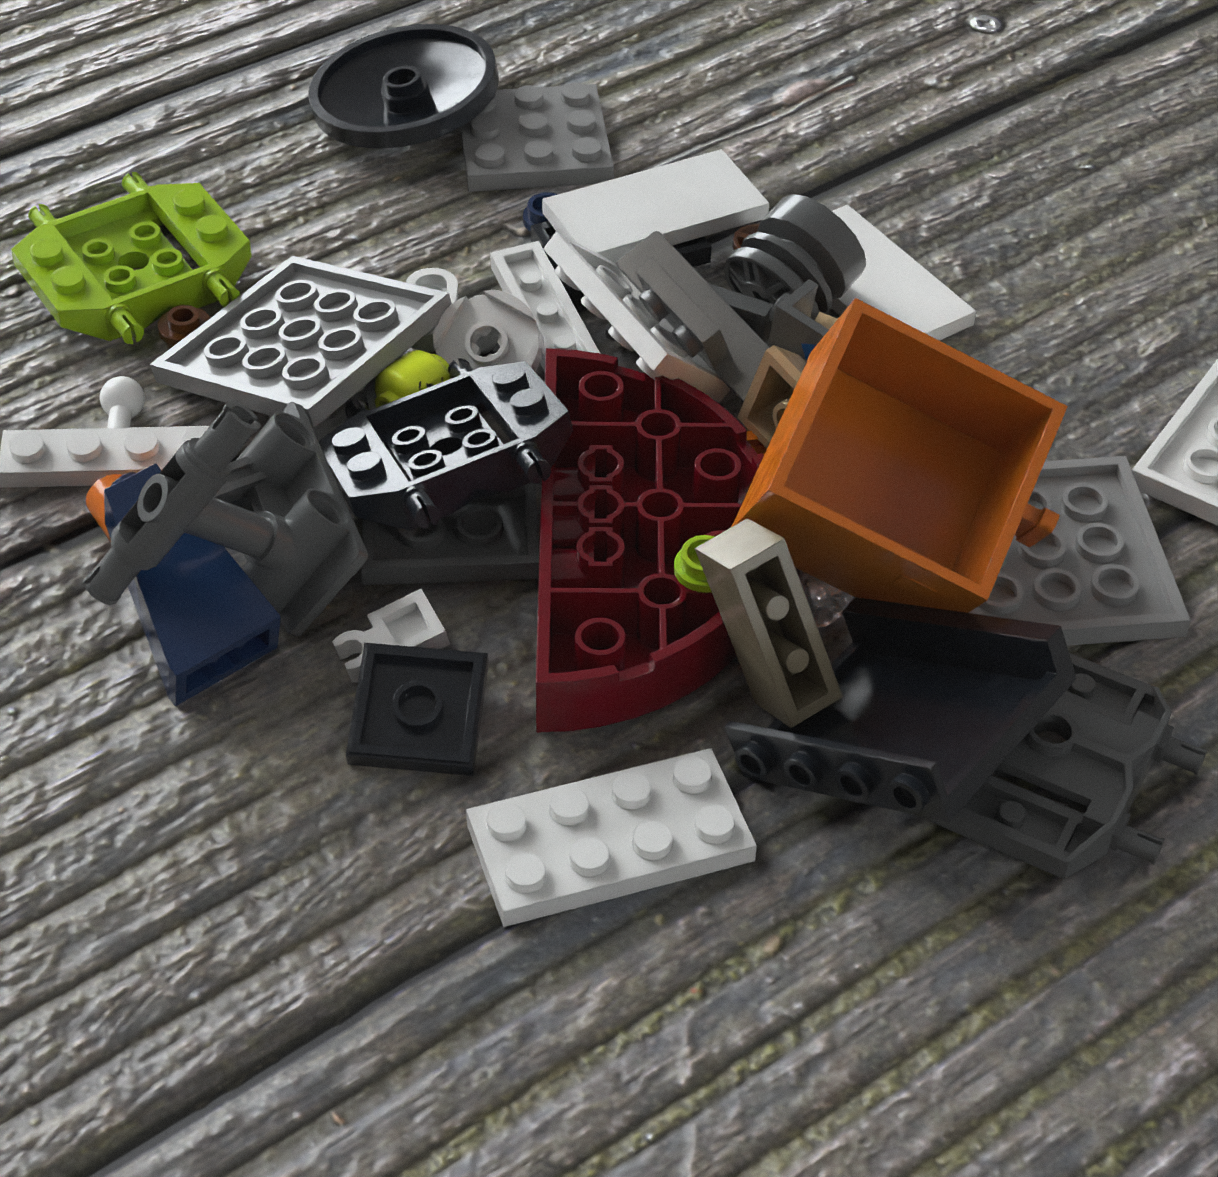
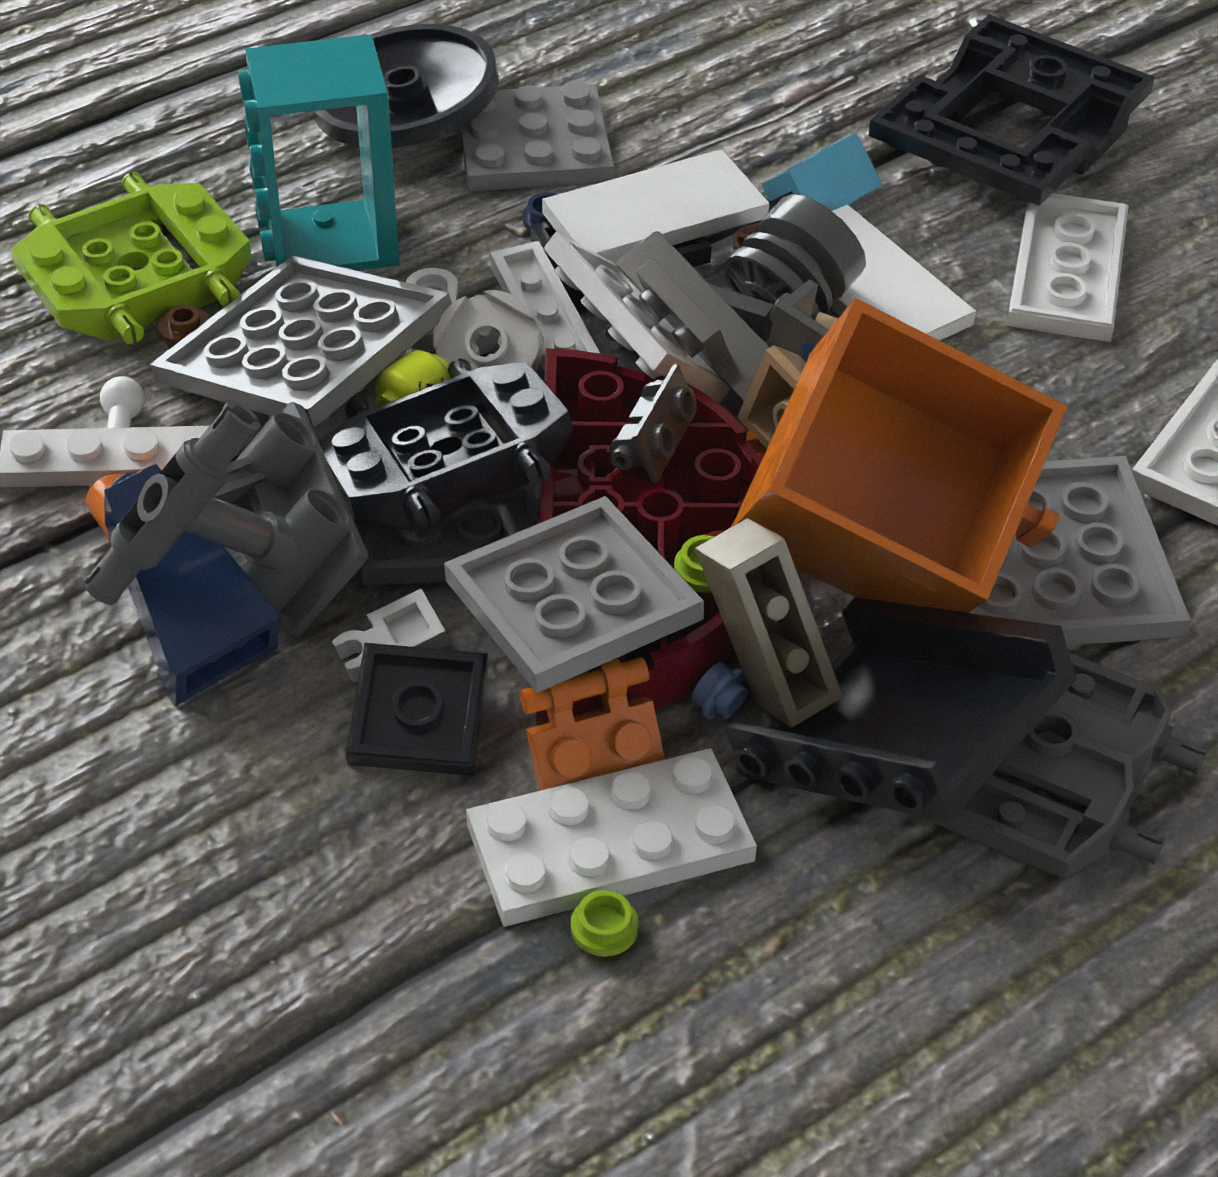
none -> teal hose [238,34,400,271]
none -> light grey plate [444,496,704,693]
none -> orange plate [519,657,665,791]
none -> lime plate [571,890,639,957]
none -> dark grey hinge [609,364,698,483]
none -> medium blue plate [692,662,748,720]
none -> medium azure panel [761,132,881,211]
none -> black piece [868,14,1155,206]
none -> white tile [1006,193,1129,342]

